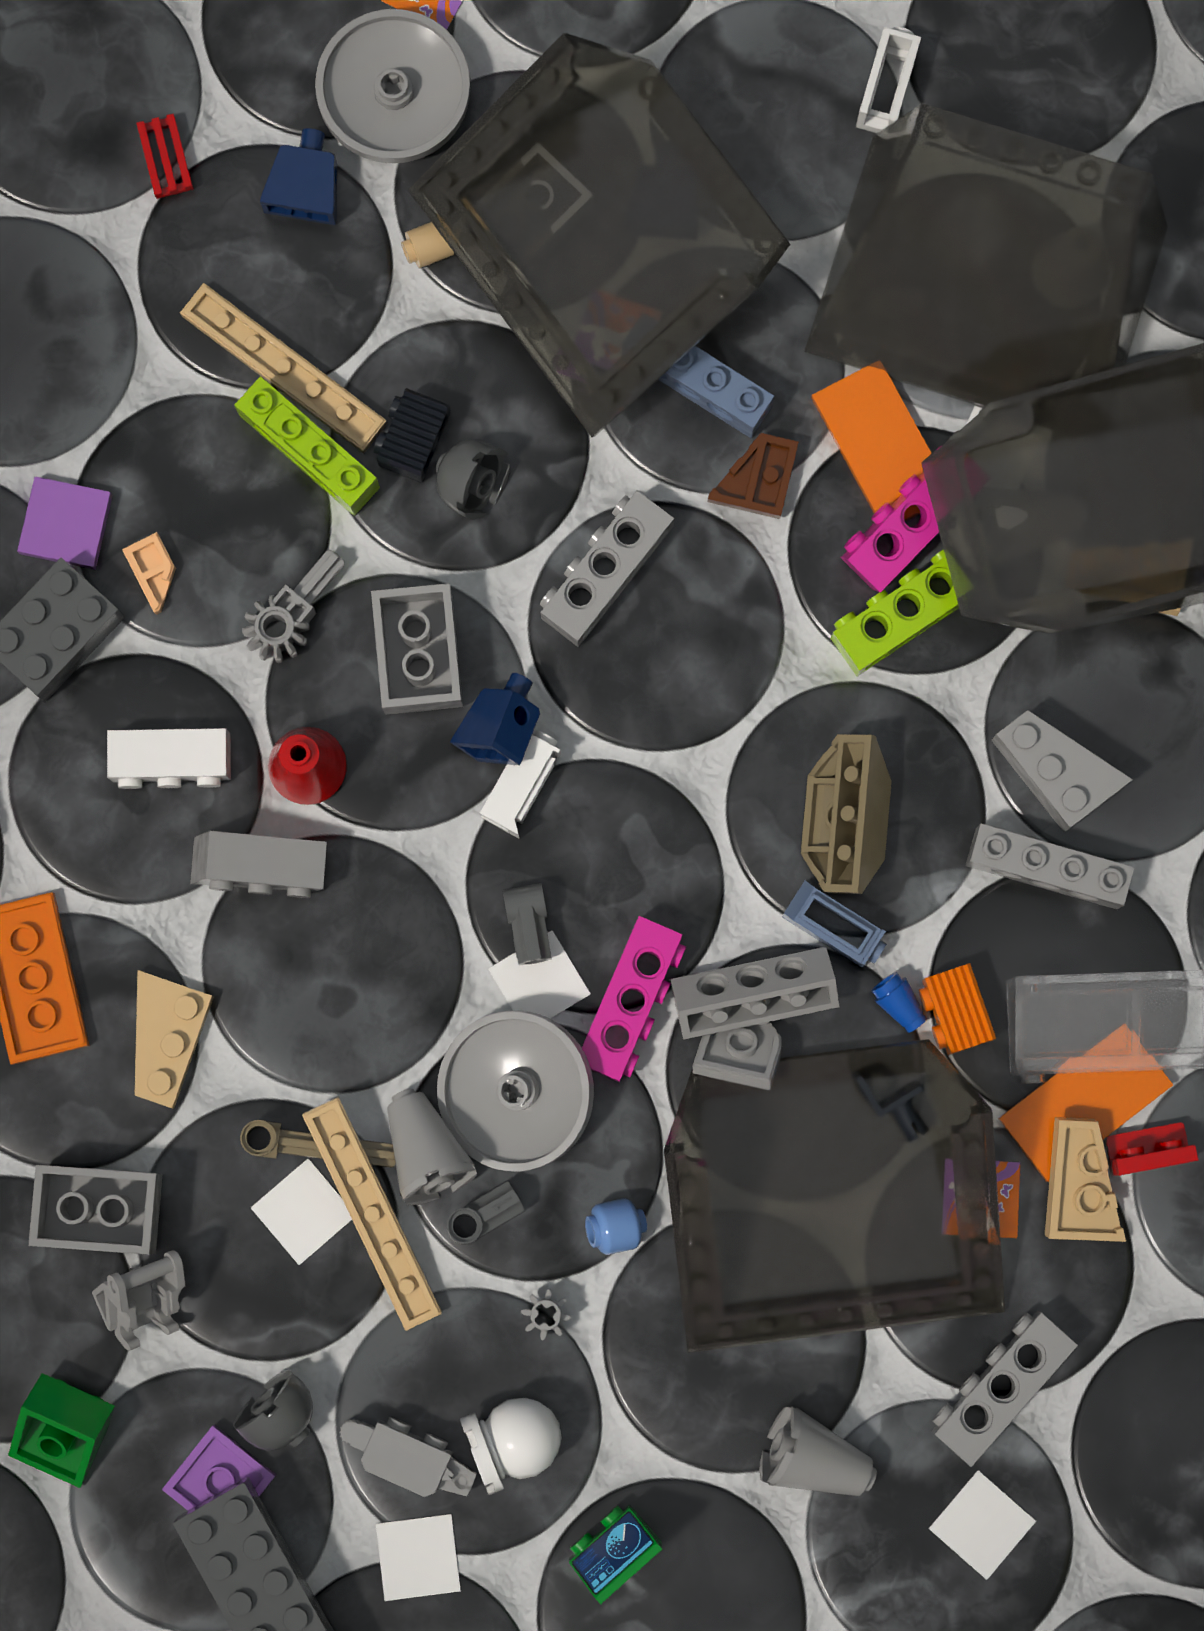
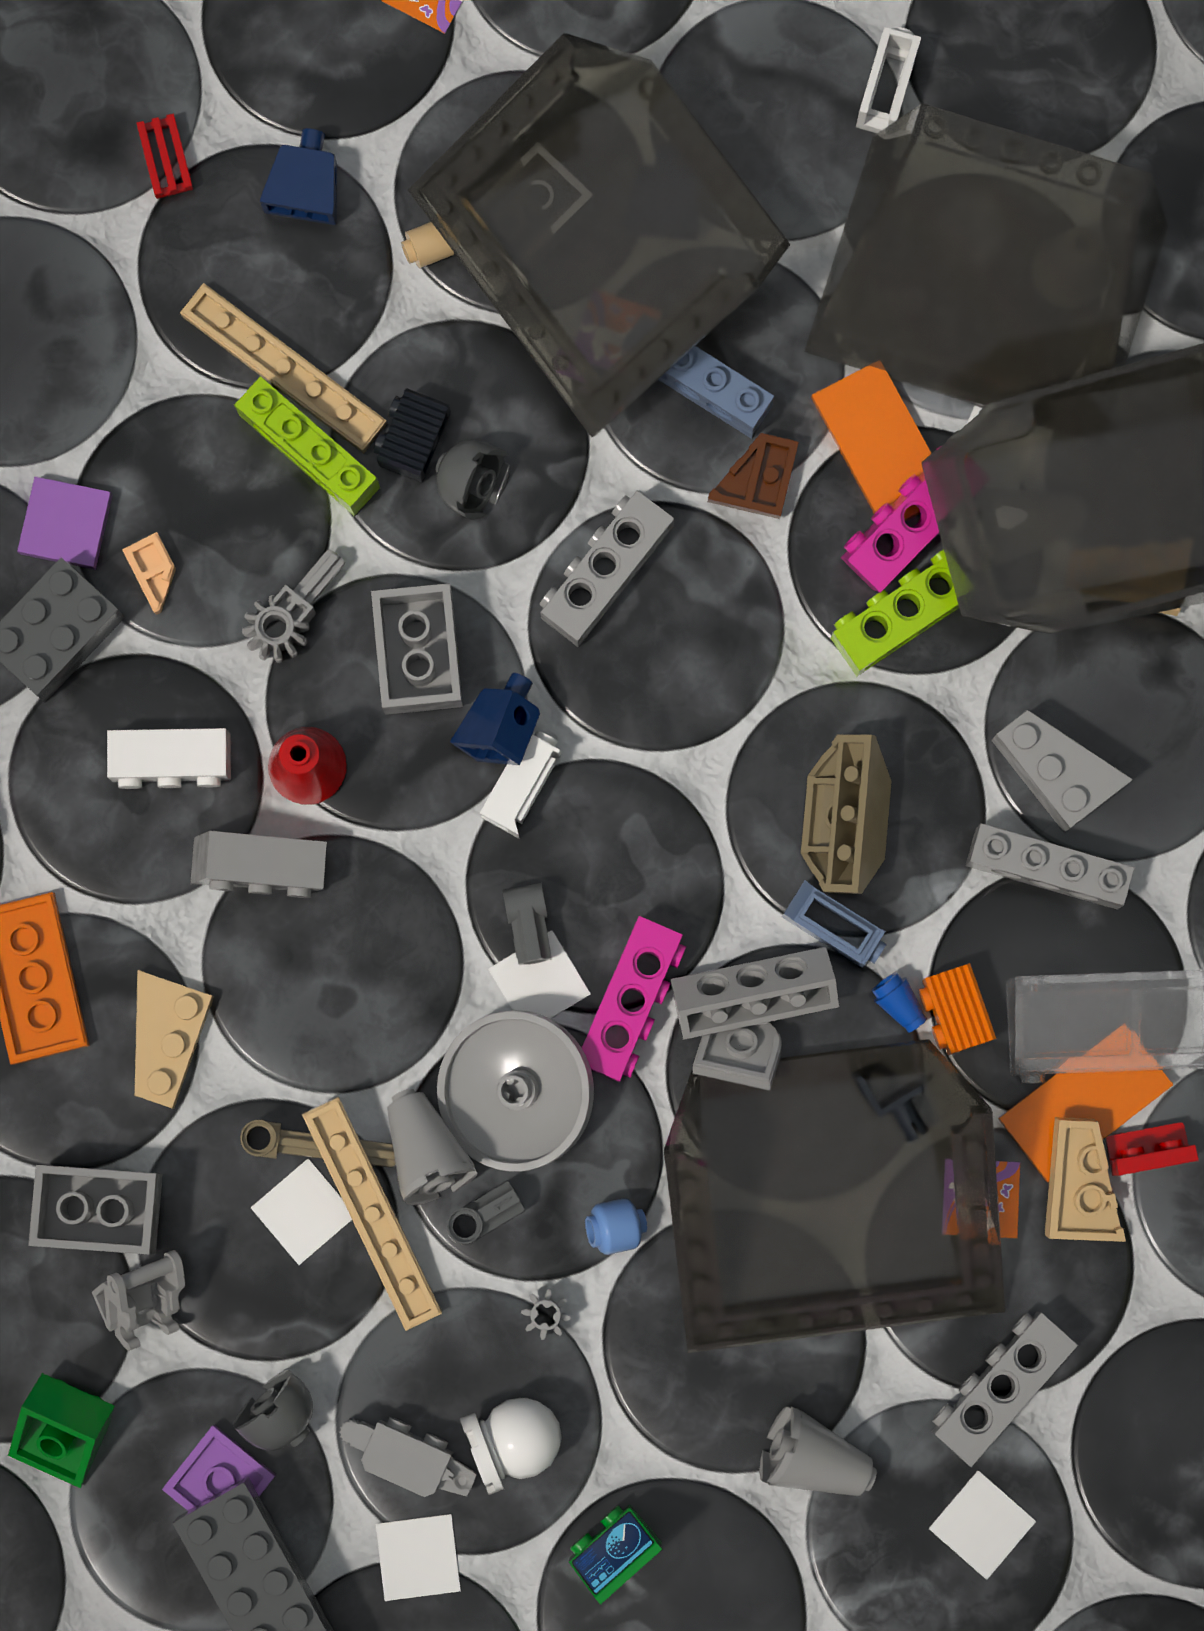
light grey dish [315,9,471,163] -> none

